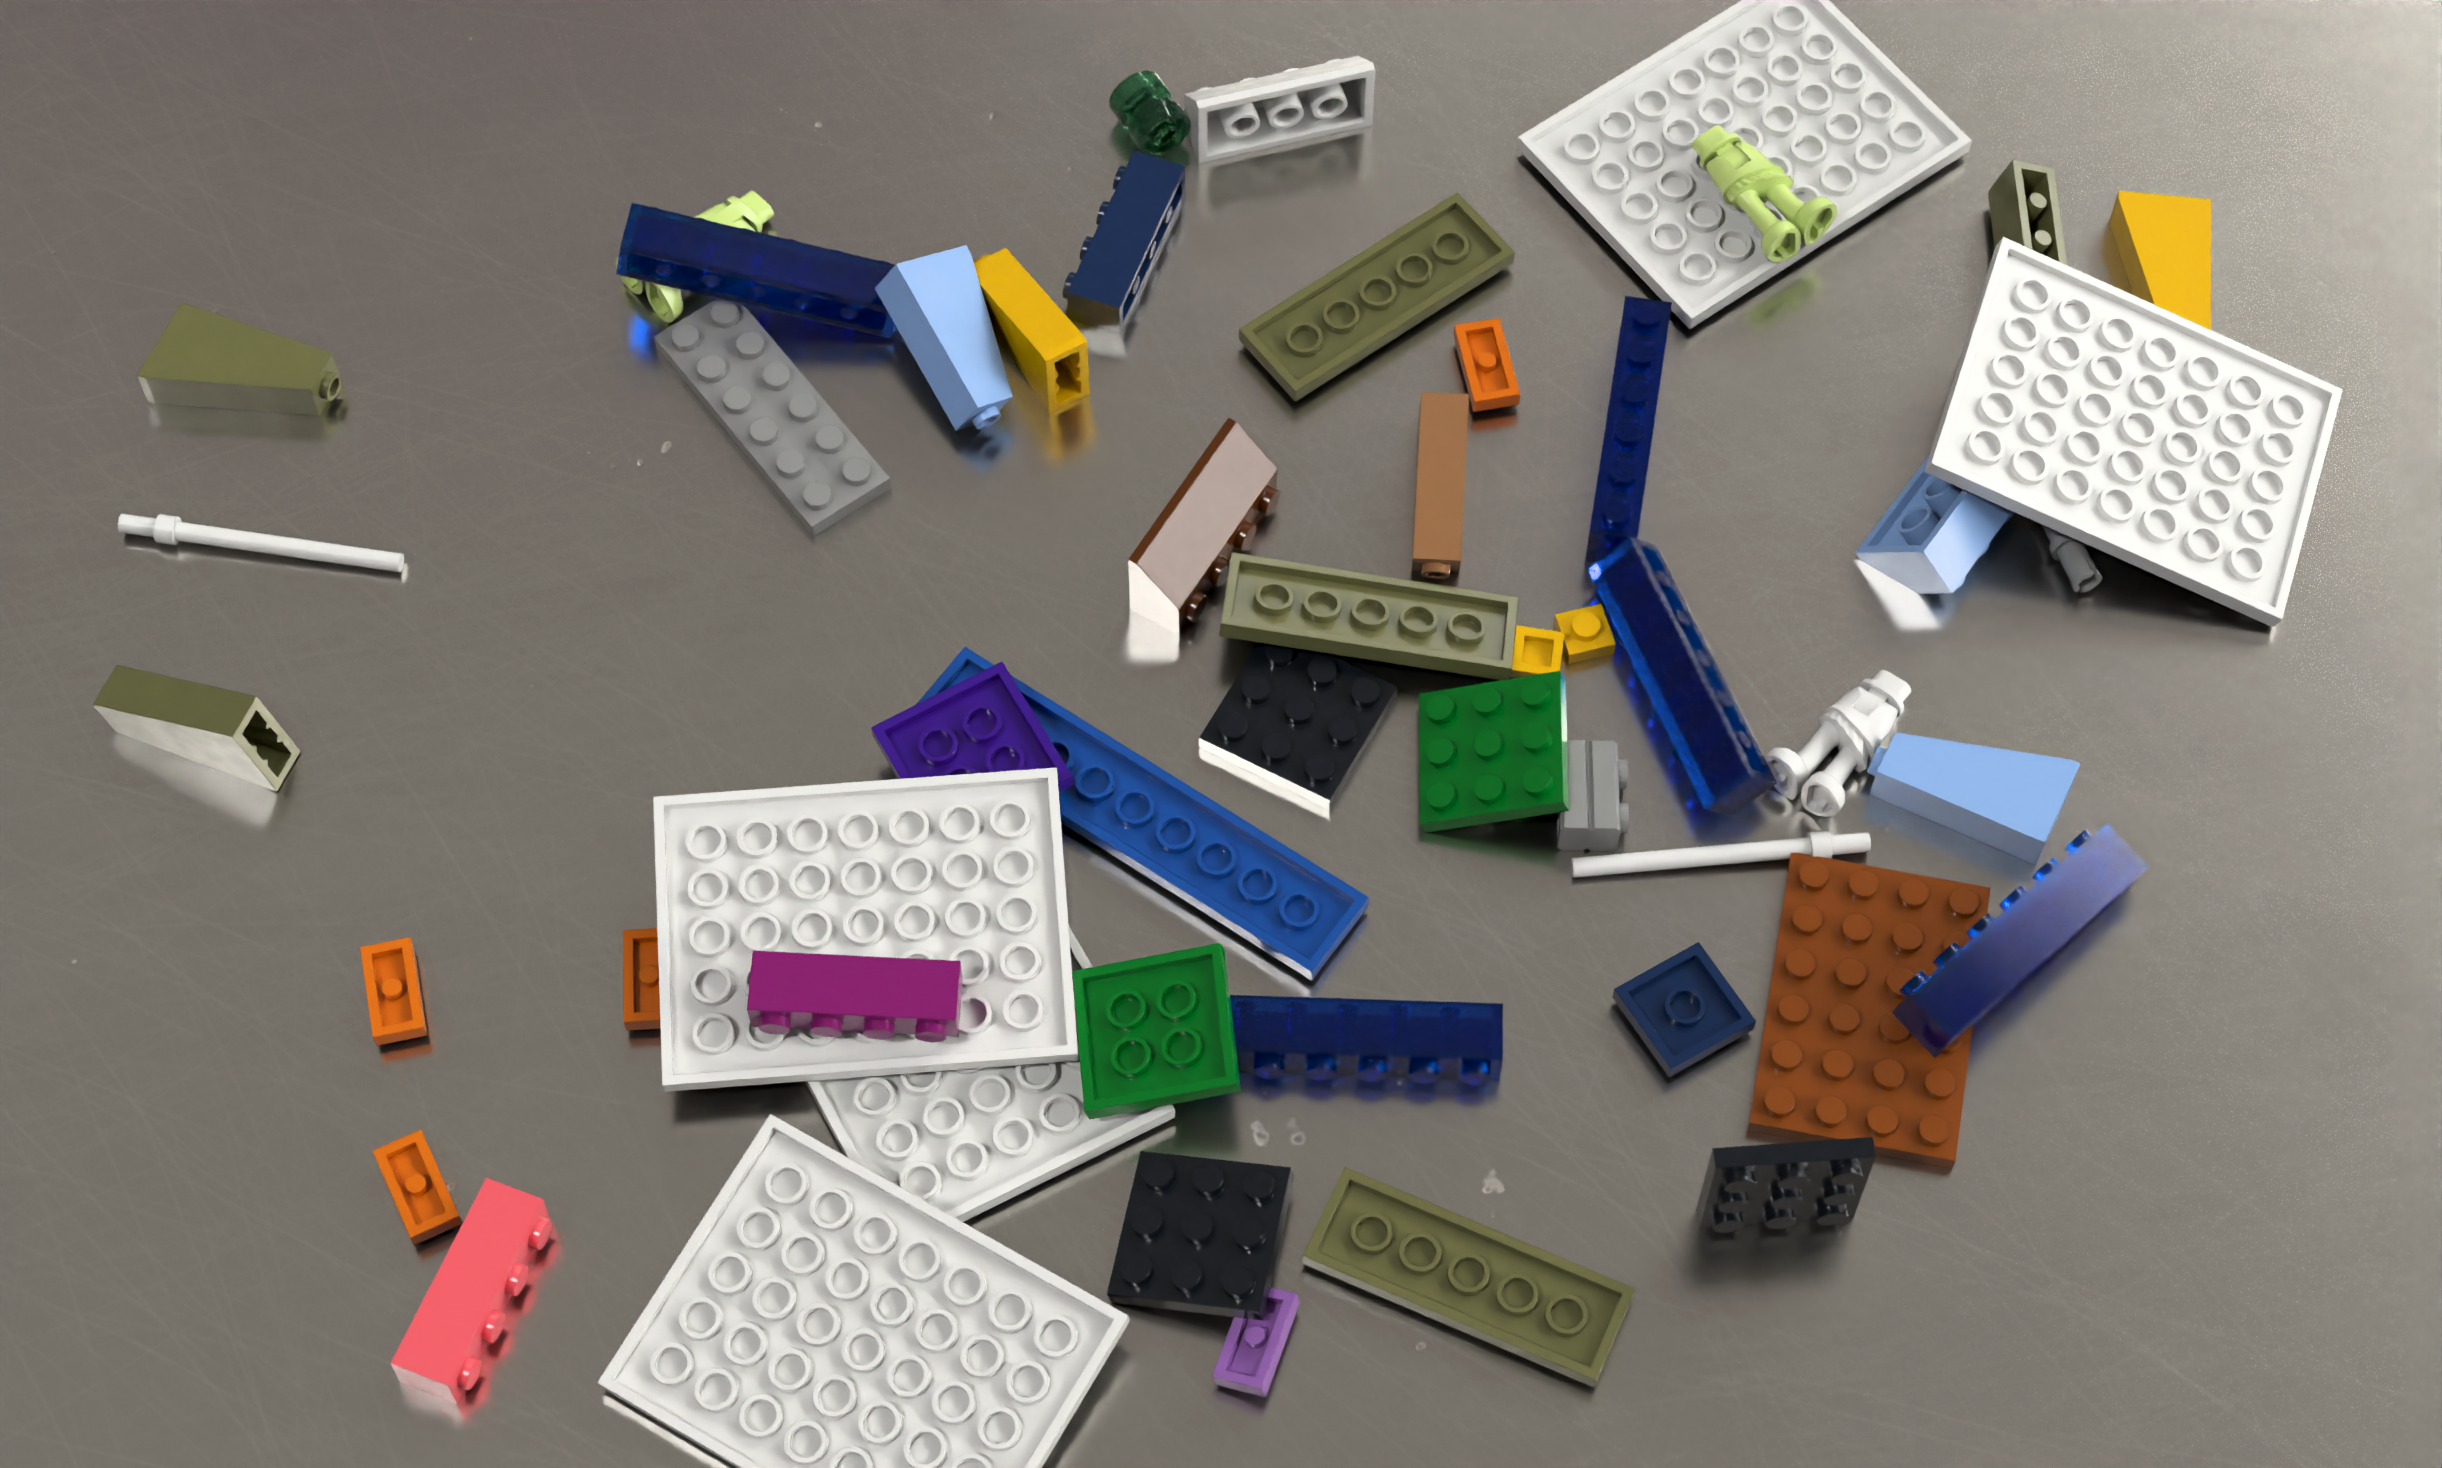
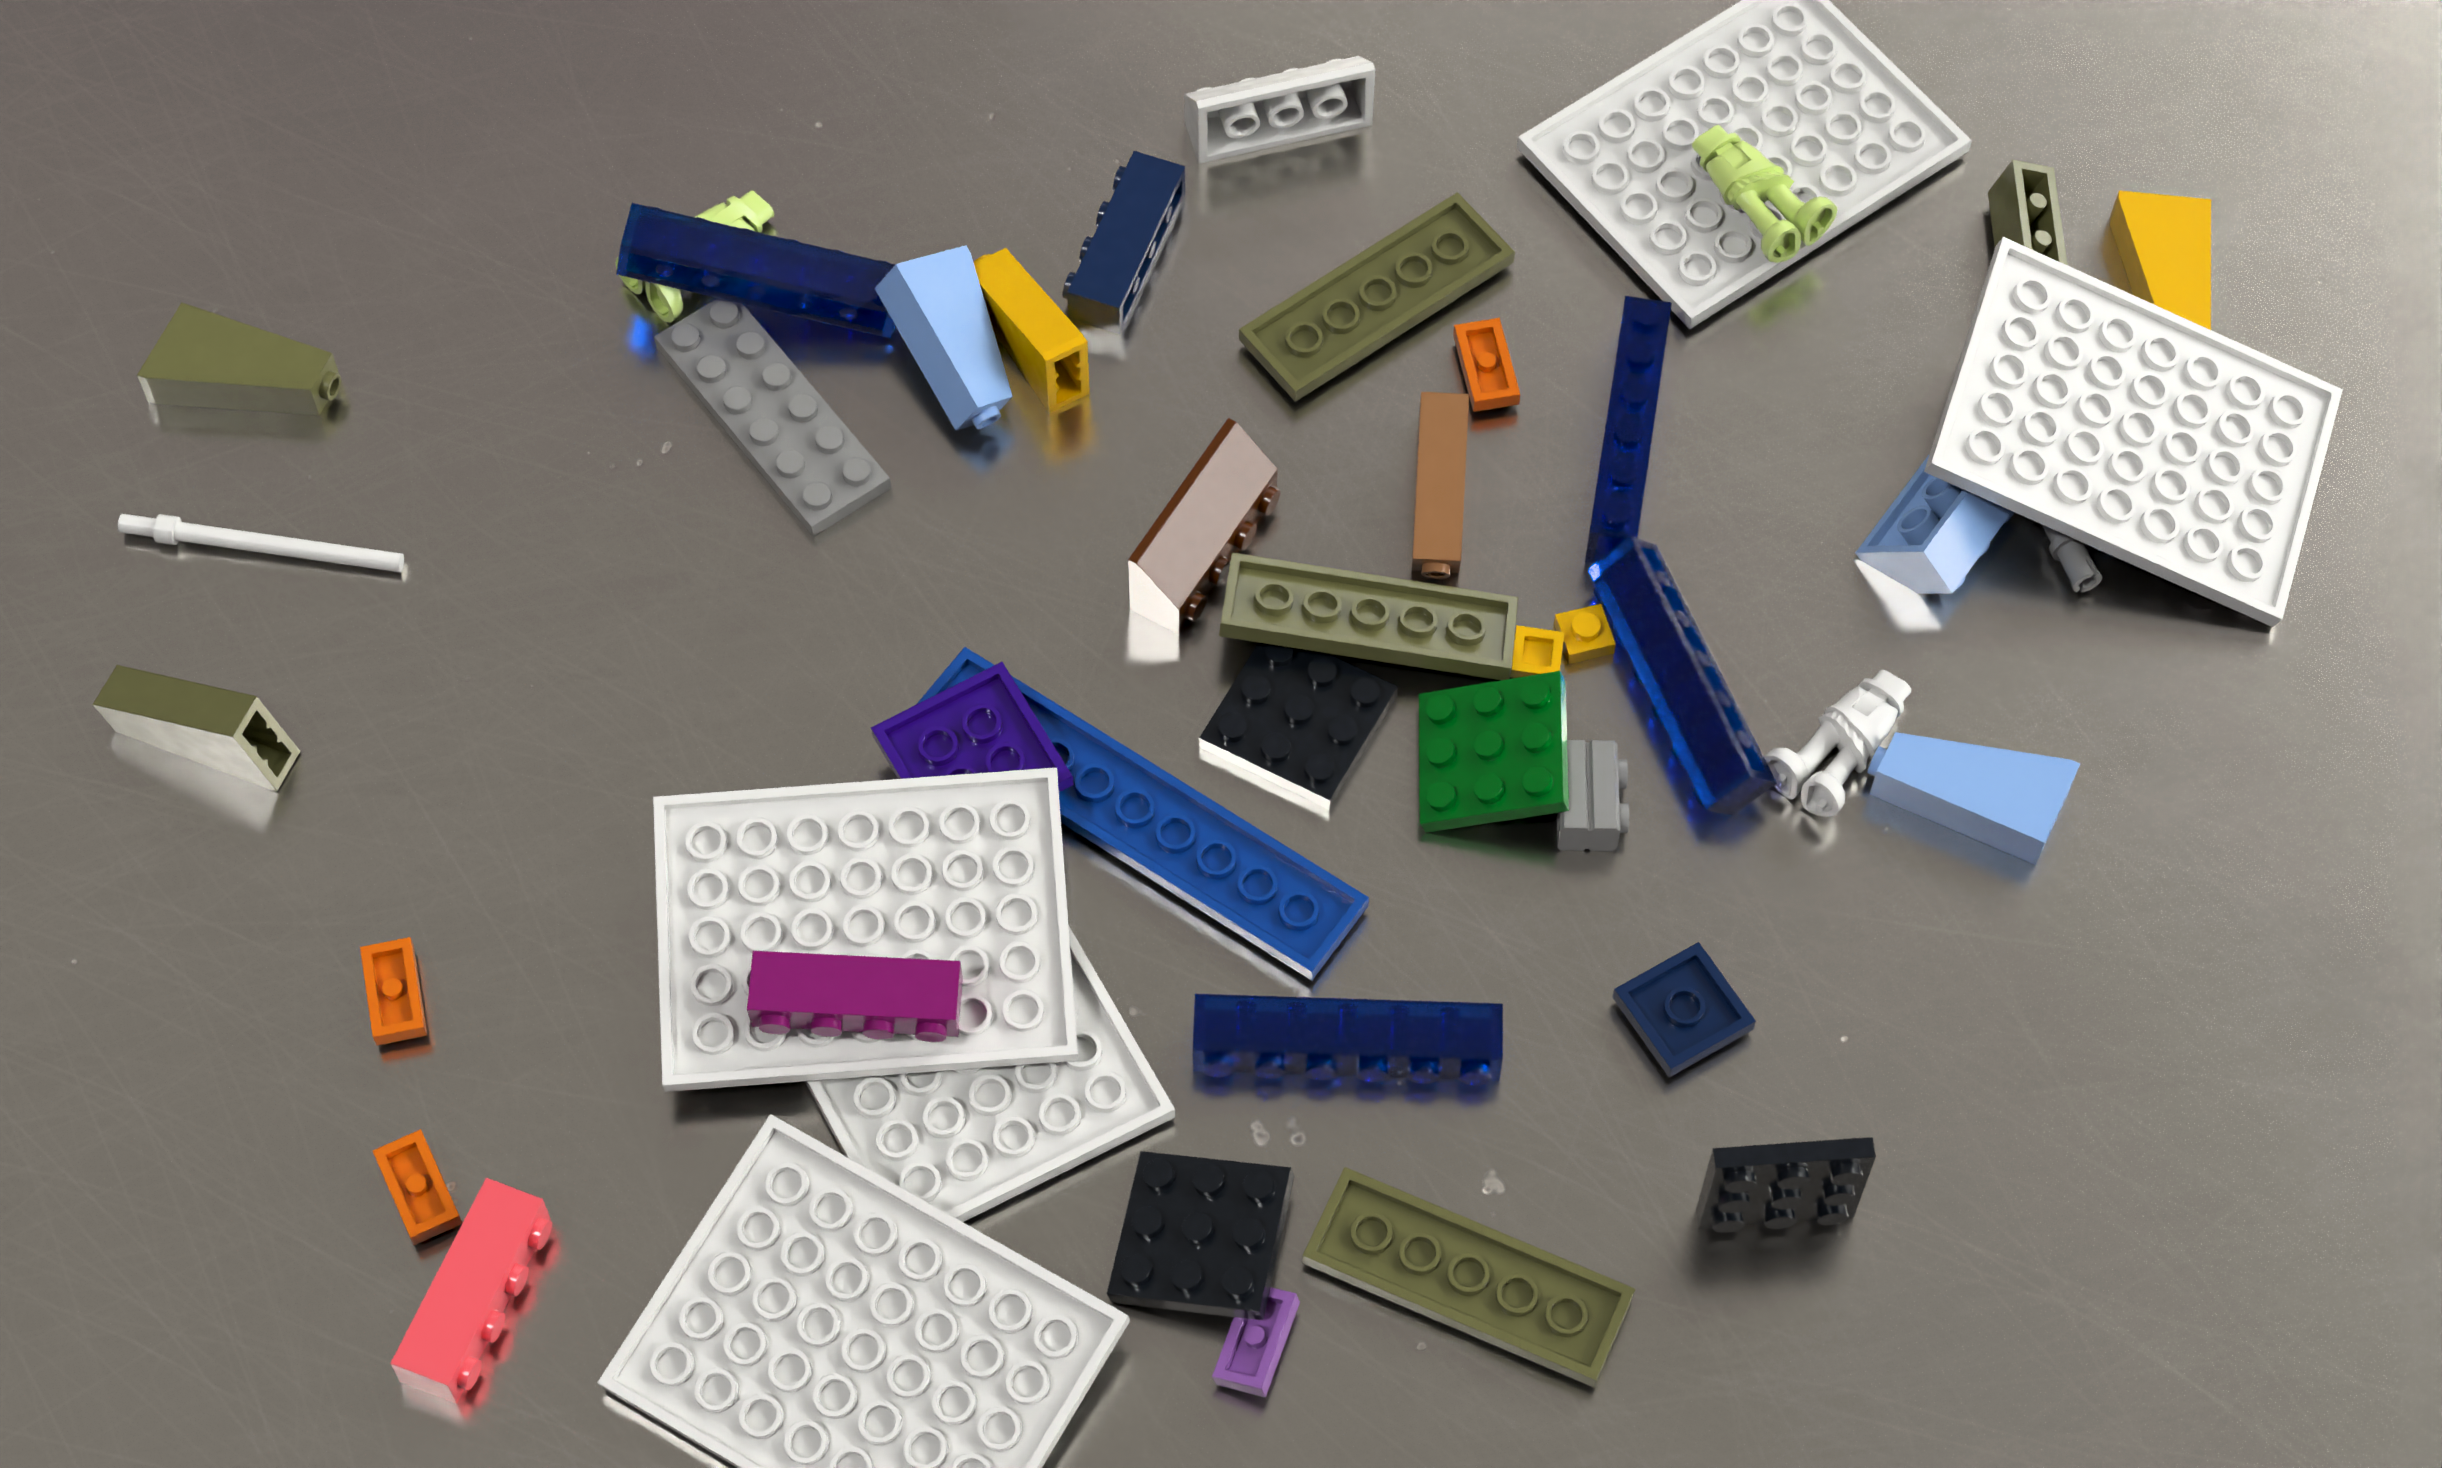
orange plate [623,928,660,1031] -> none
green plate [1072,943,1241,1120] -> none
clear green wheel [1109,70,1191,157] -> none
white bar [1571,831,1871,878] -> none
dark orange plate [1747,853,1990,1169] -> none
clear blue brick [1892,823,2149,1058] -> none

